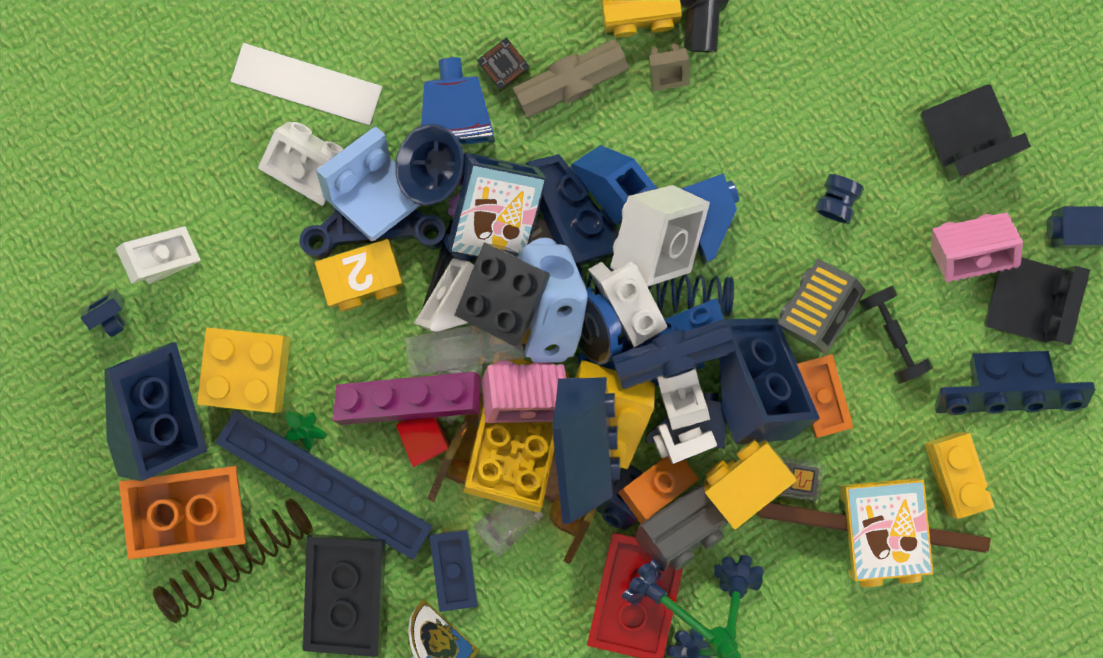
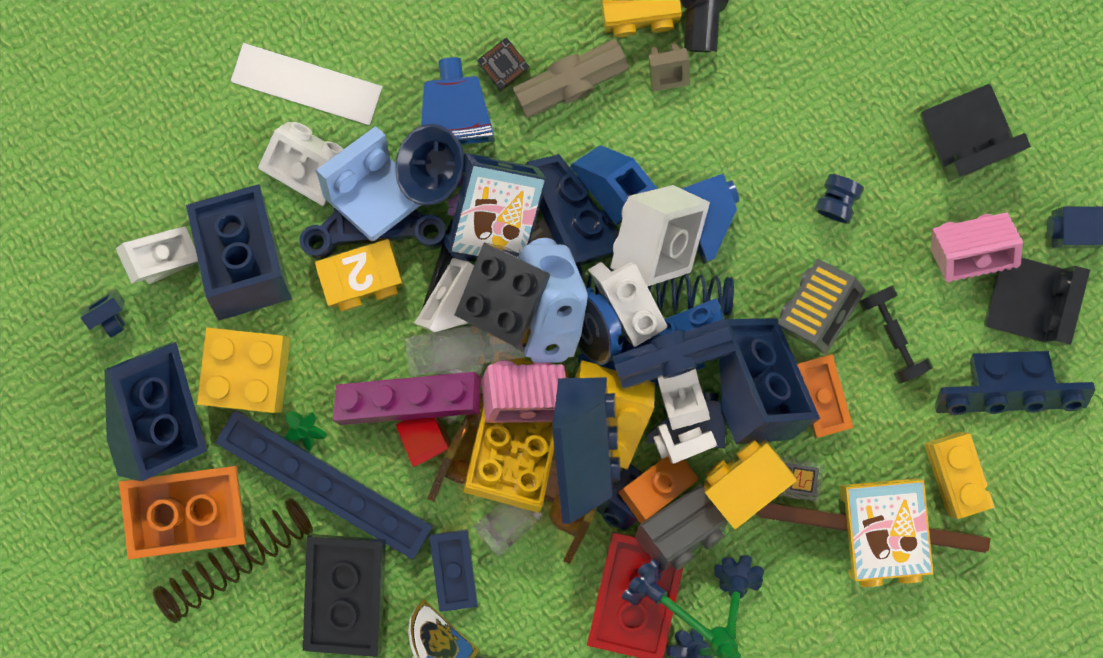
none -> dark blue slope [186,184,292,321]

